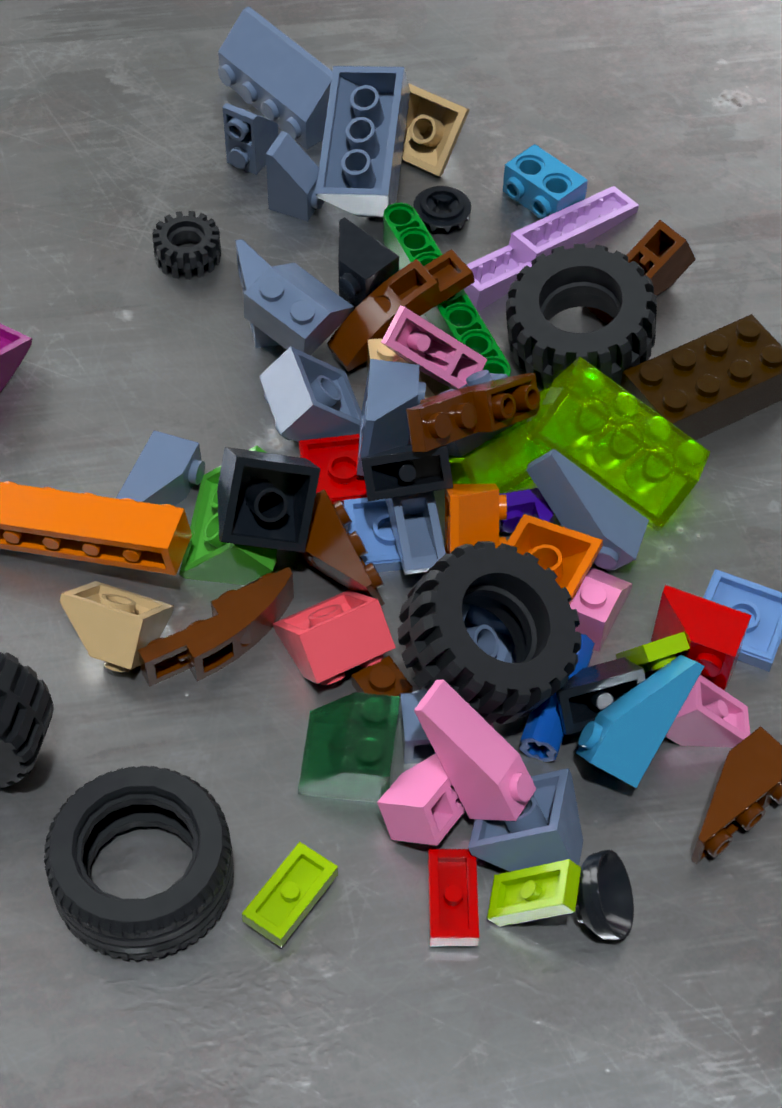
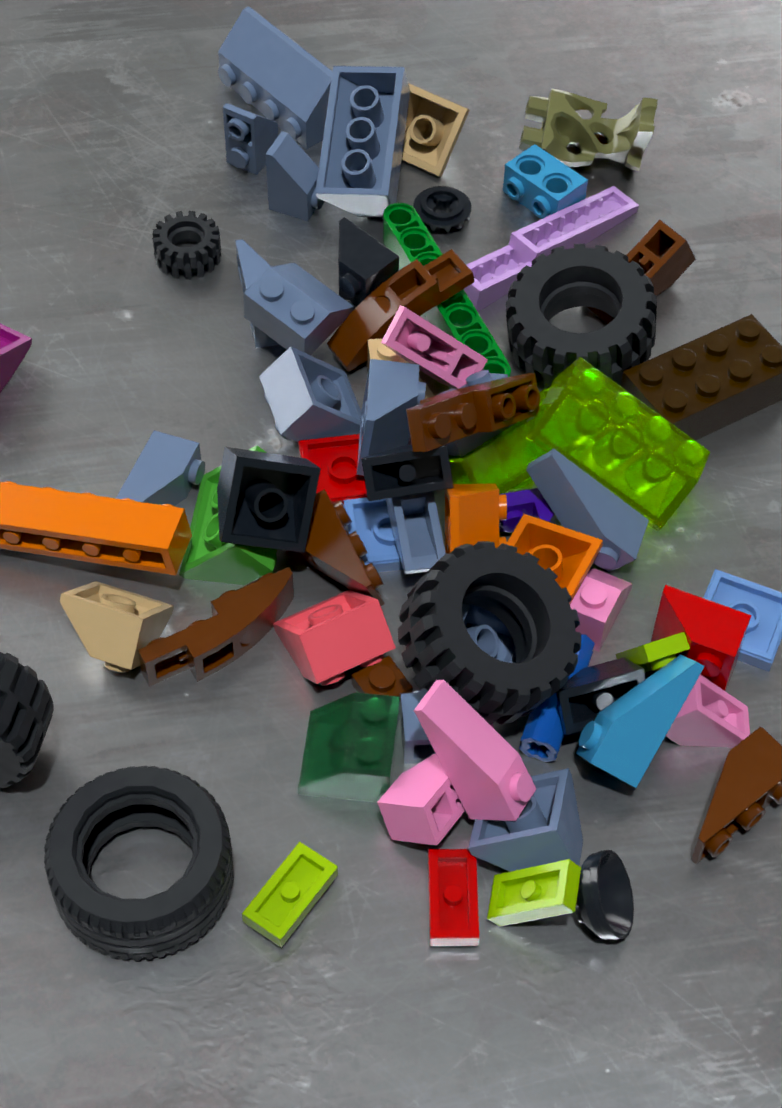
none -> olive hips [519,88,658,171]

